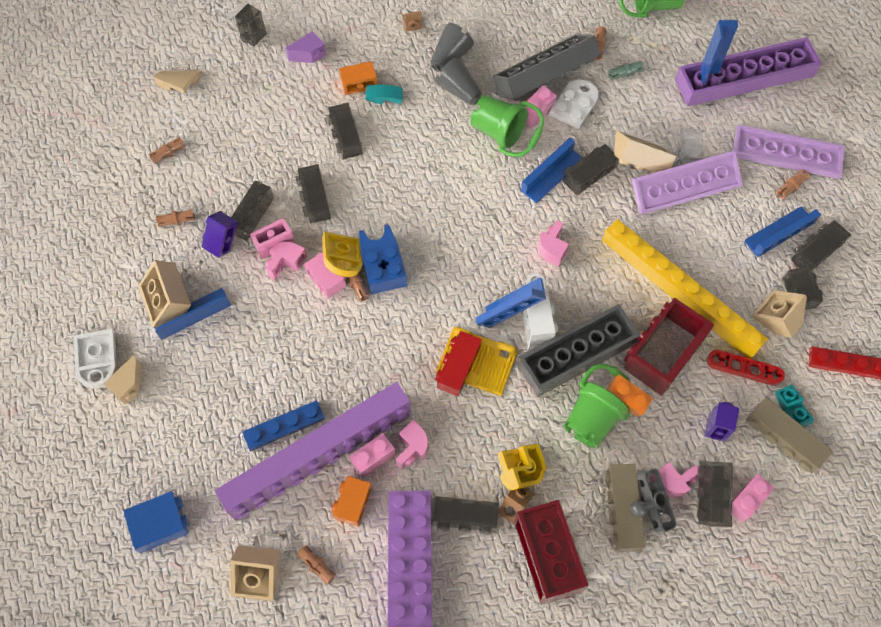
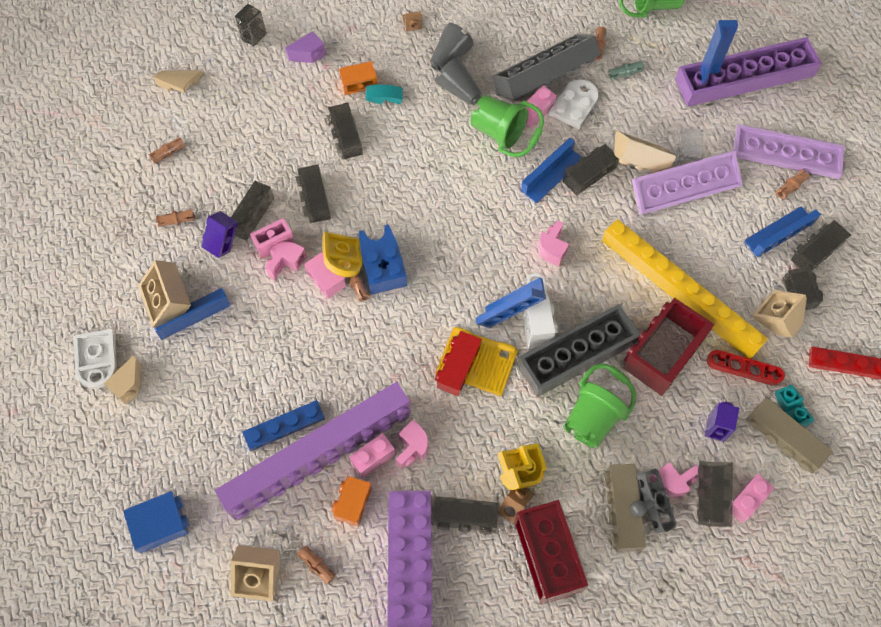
orange brick [606,375,653,417] -> none

